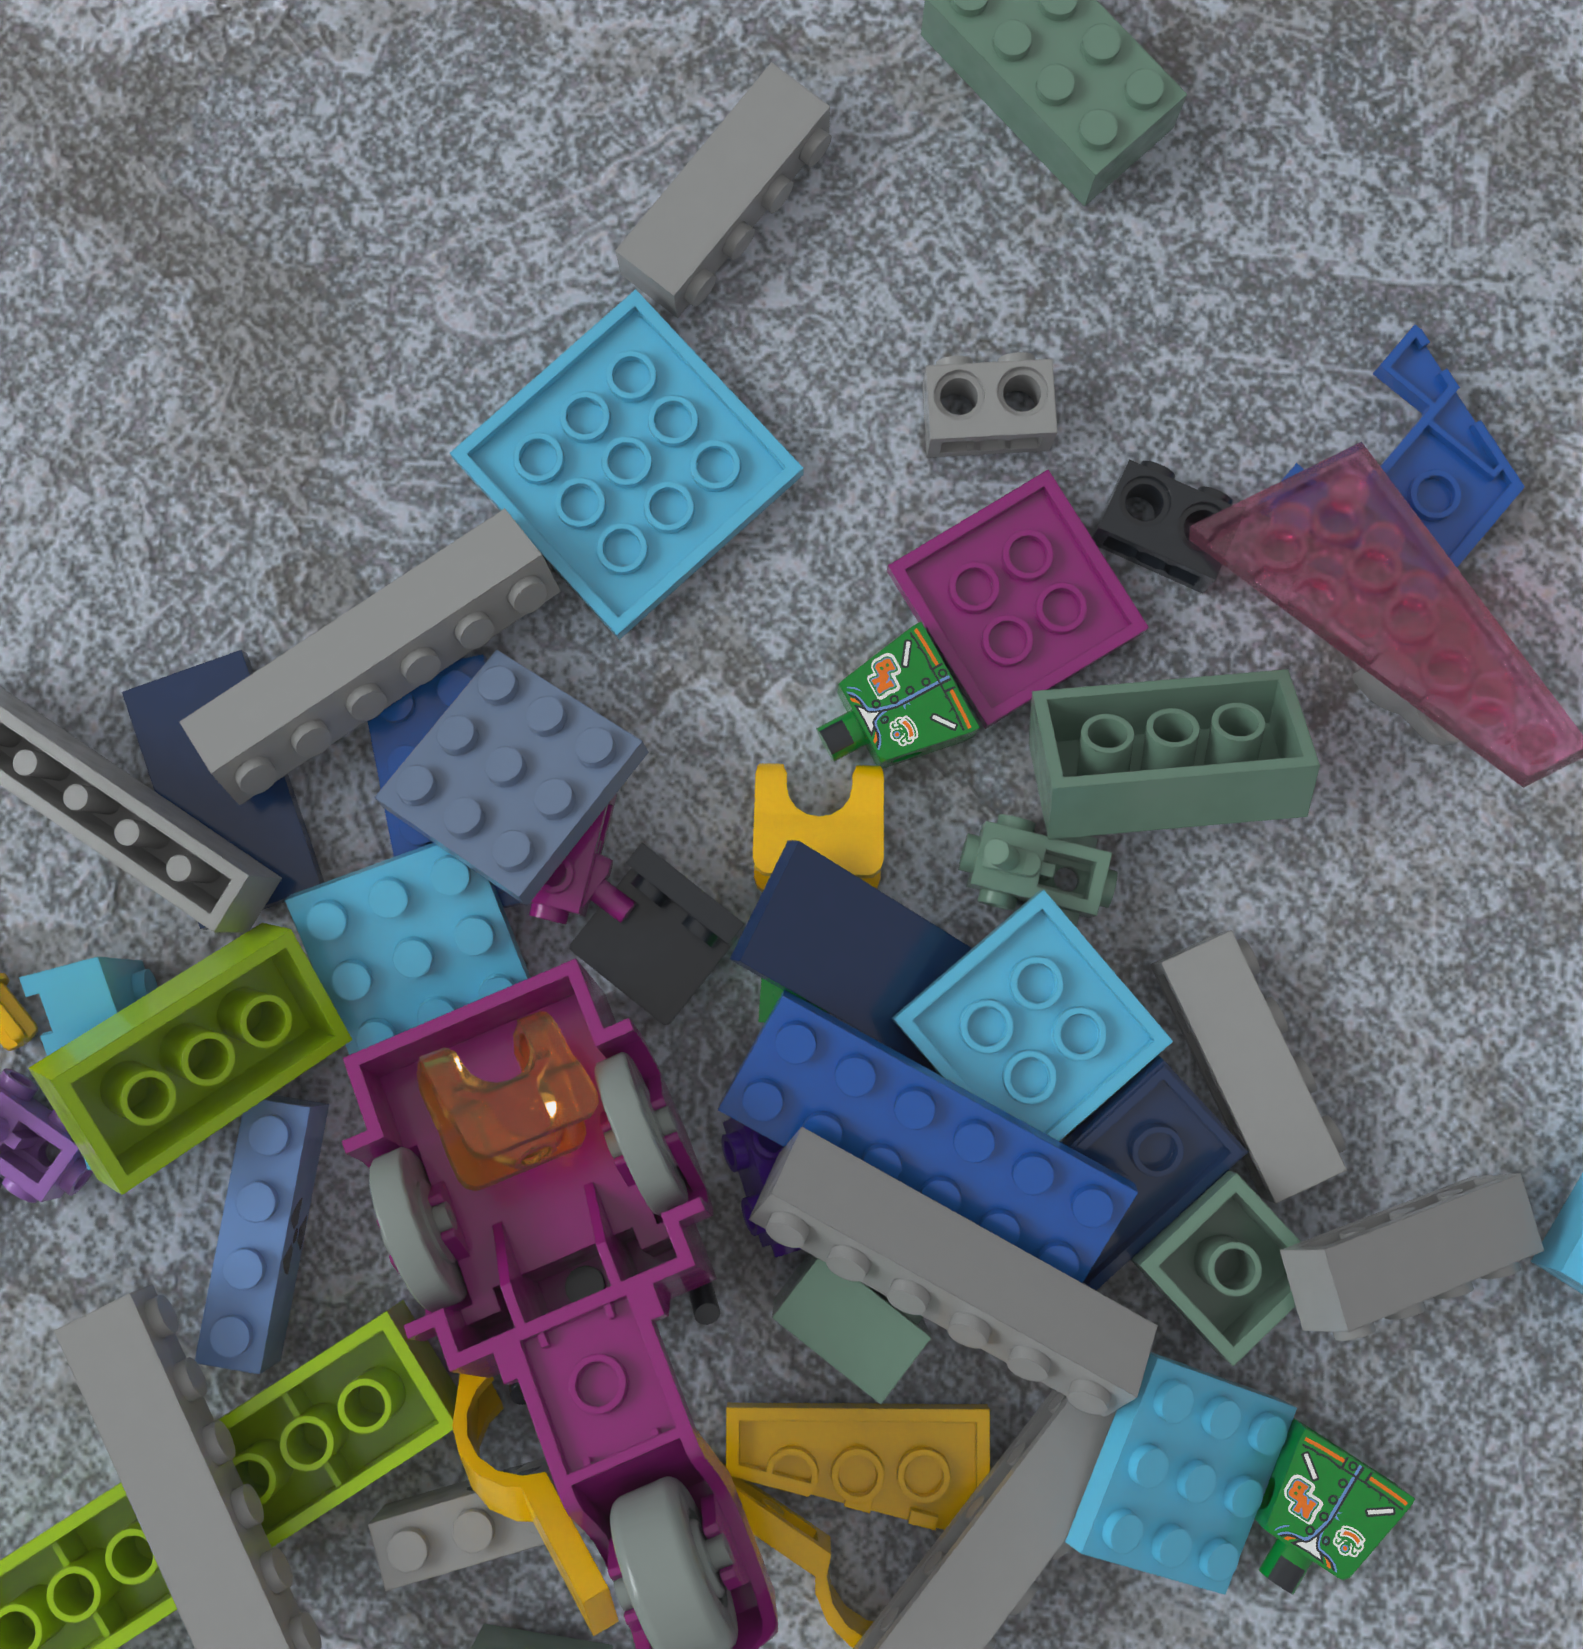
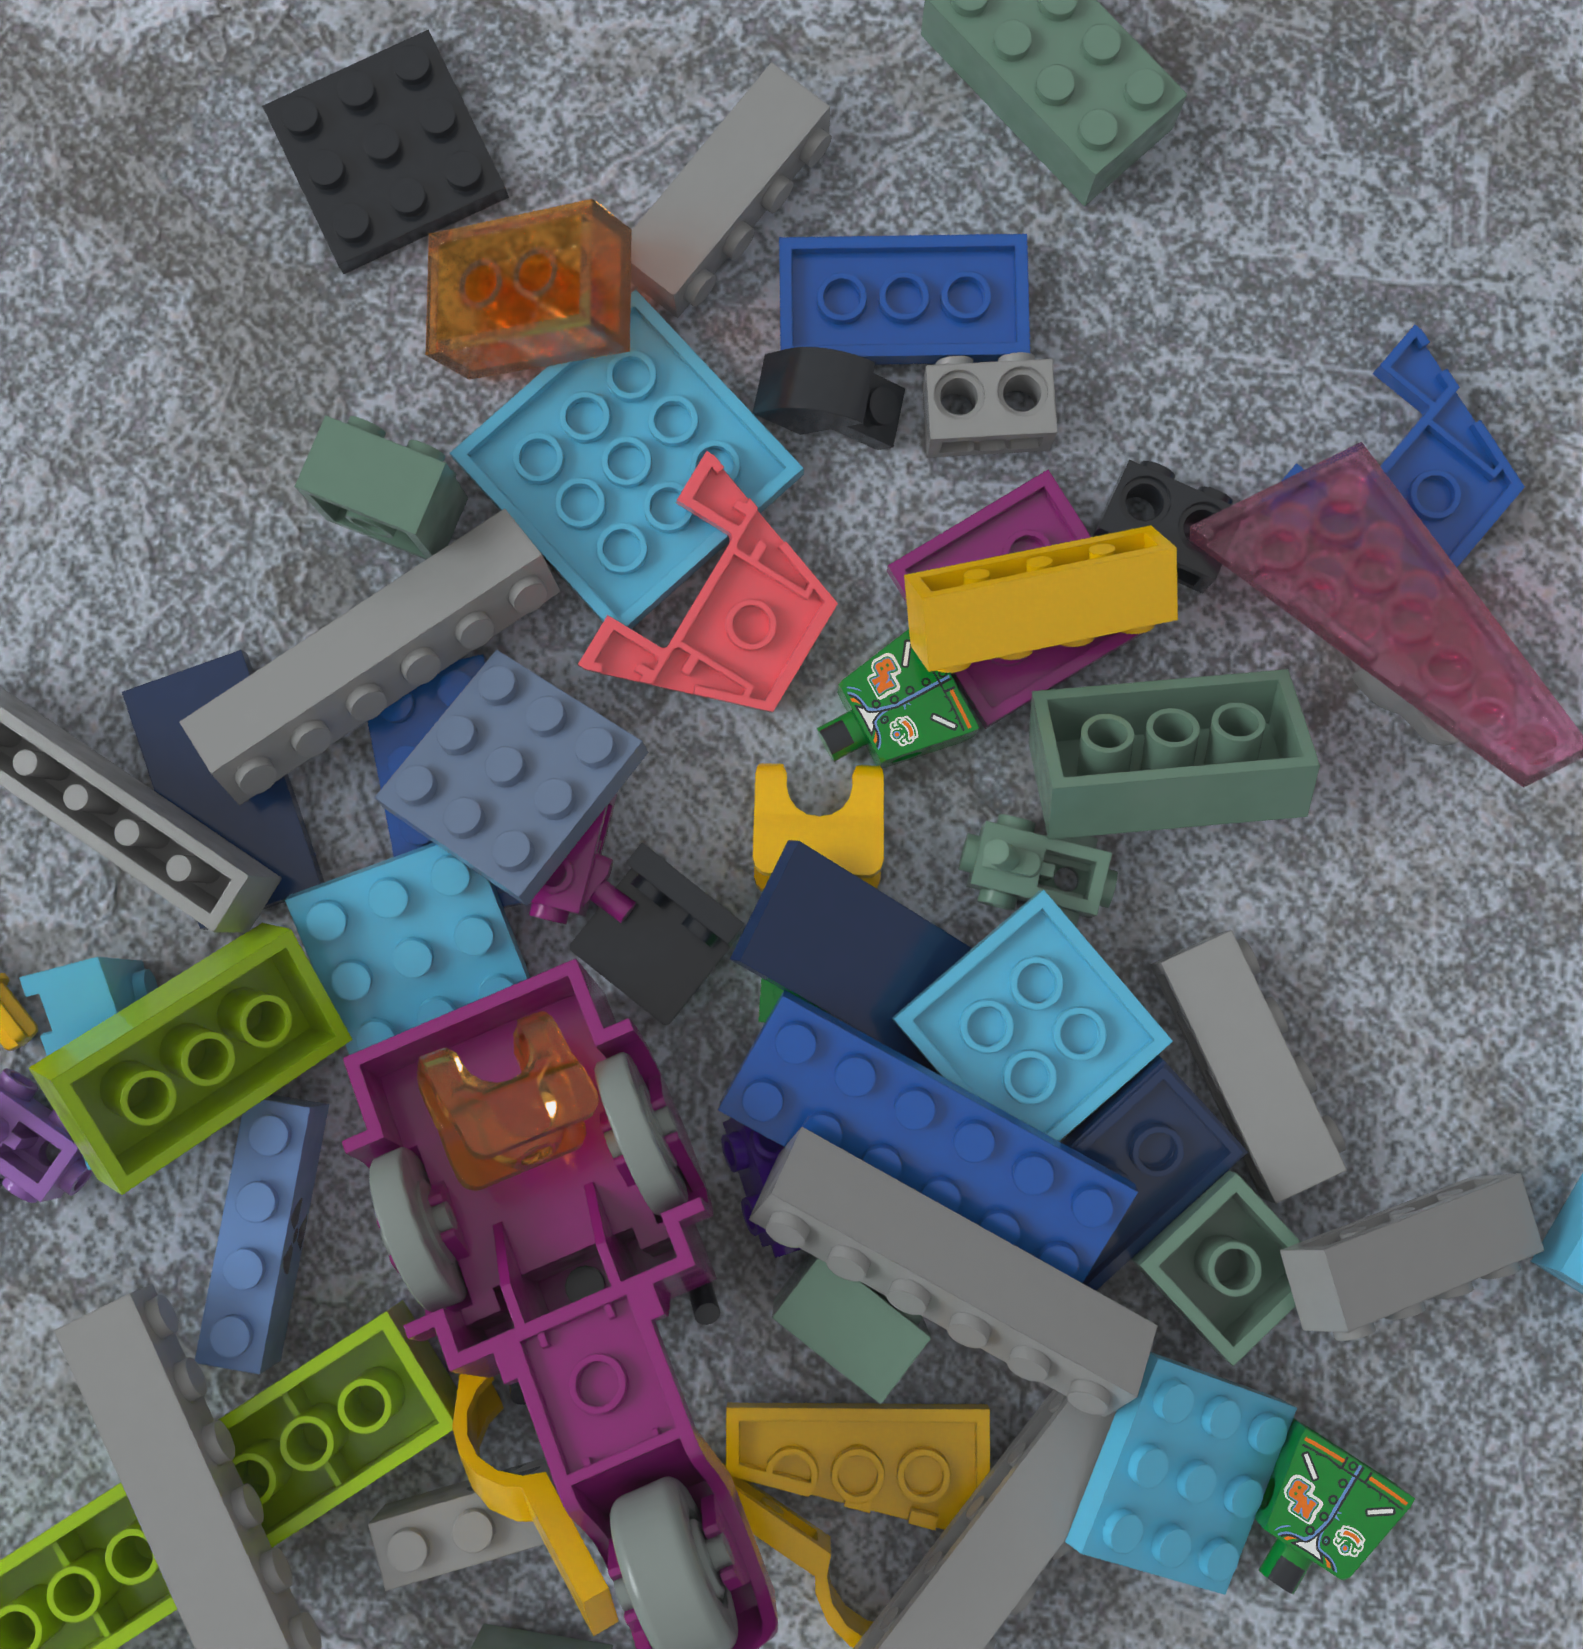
none -> black plate [262,30,509,274]
none -> sand green brick [294,415,468,560]
none -> clear orange brick [425,199,632,380]
none -> coral wing [578,451,838,712]
none -> black brick [752,347,905,450]
none -> blue plate [779,234,1030,365]
none -> yellow brick [904,525,1178,673]

